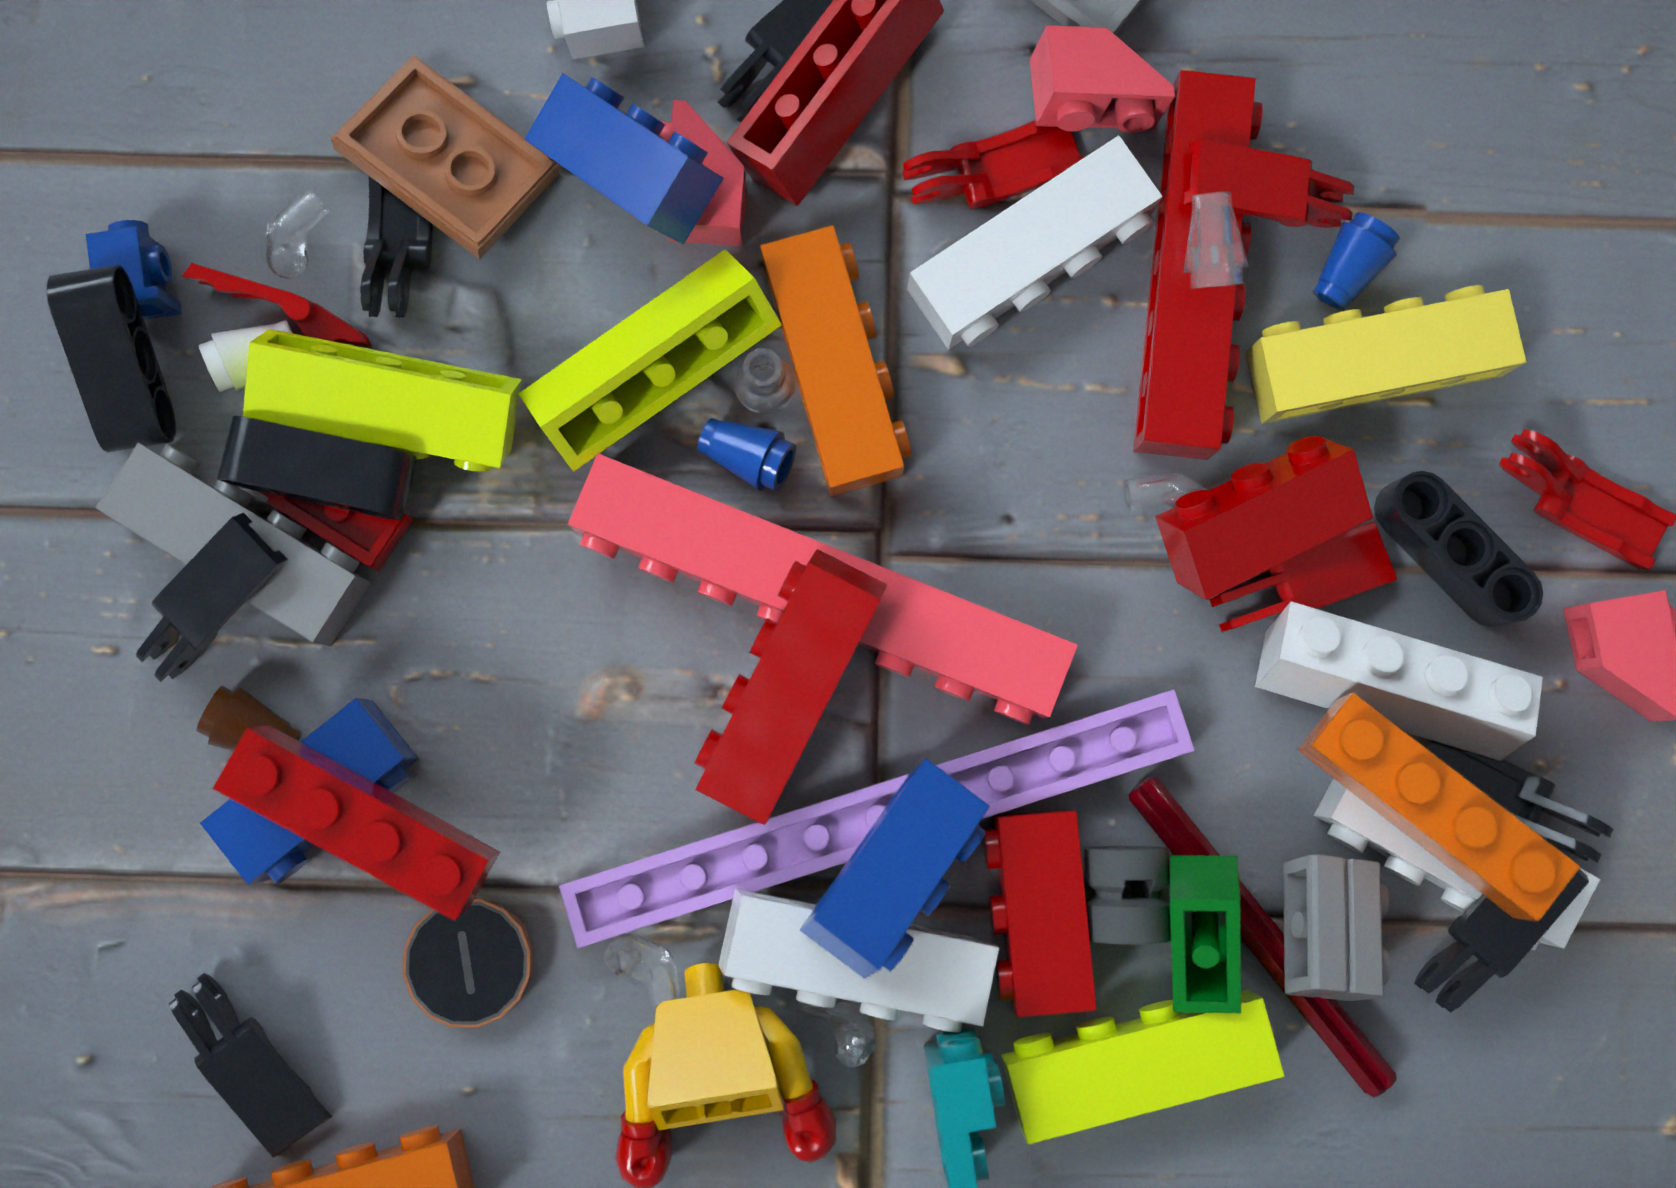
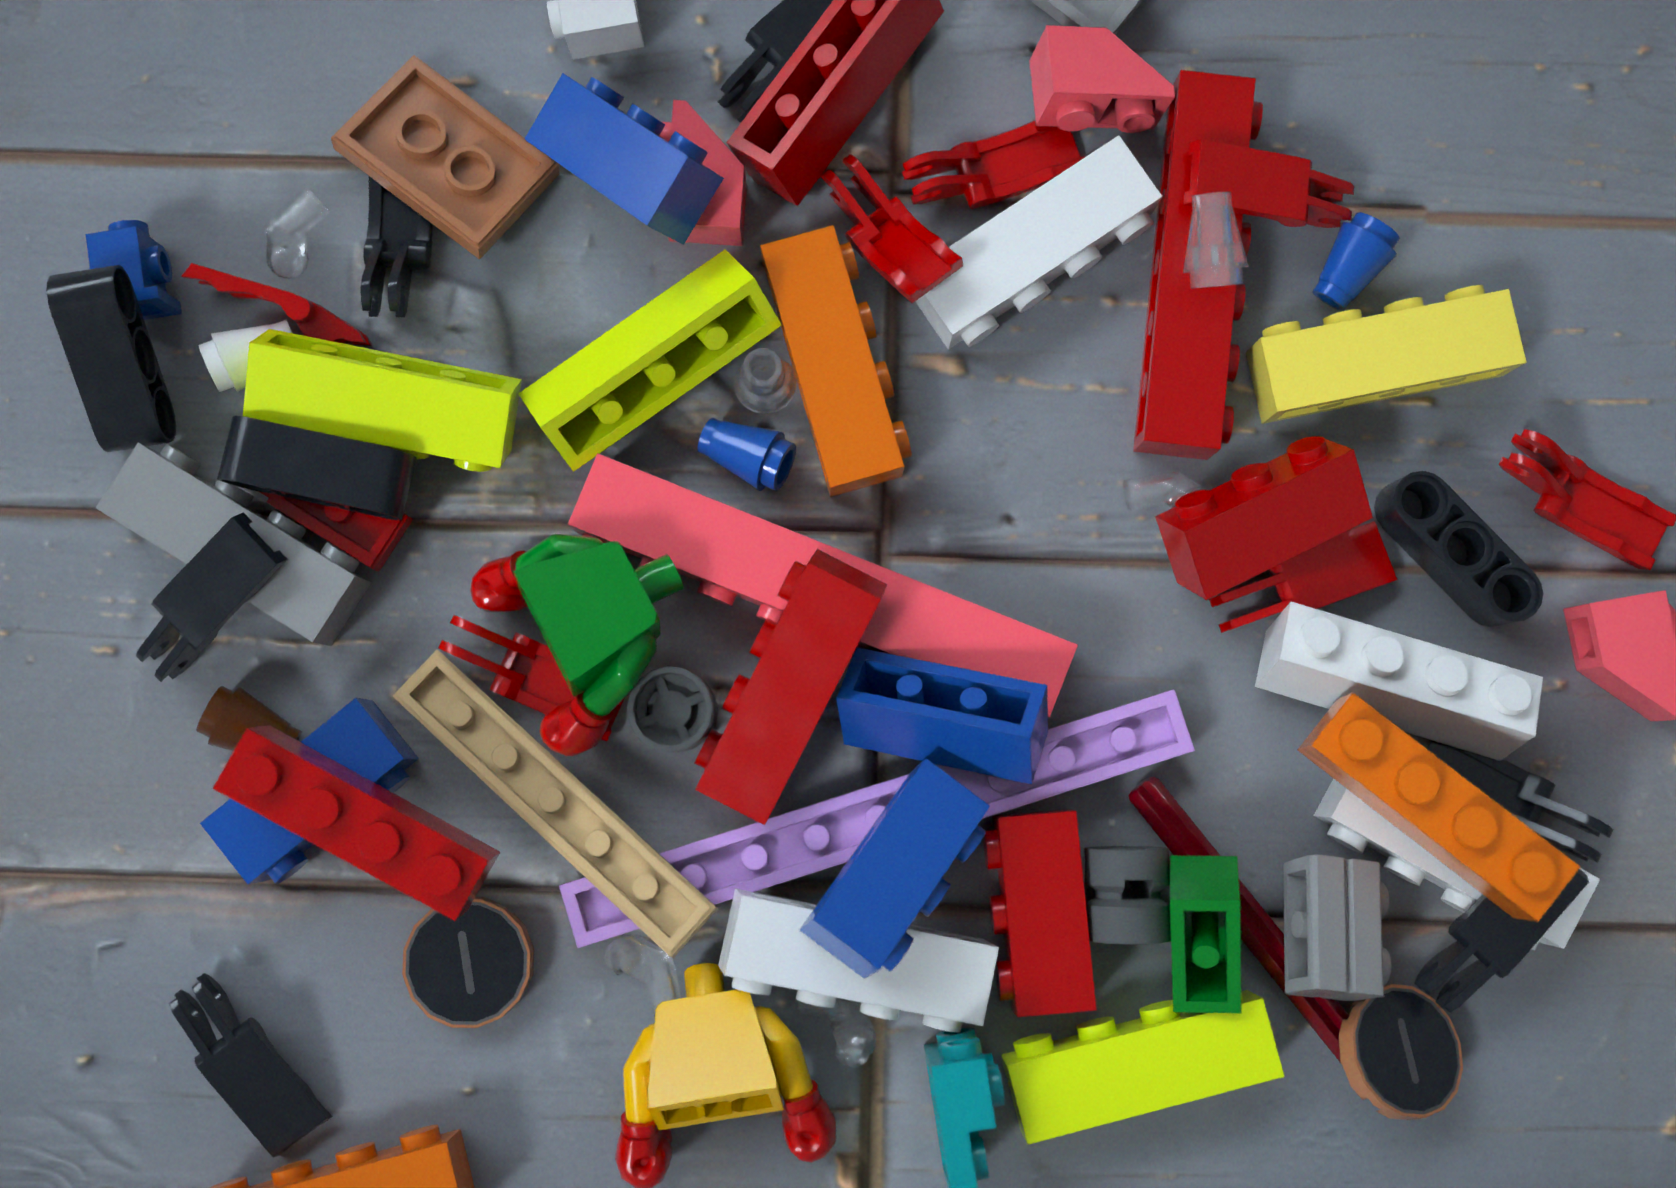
none -> tan tile [393,650,718,958]
none -> red arm [438,615,625,742]
none -> green torso [470,534,684,756]
none -> dark grey wheel [627,666,718,753]
none -> red arm [821,154,963,304]
none -> blue brick [836,648,1048,785]
none -> black tile [1339,984,1463,1120]

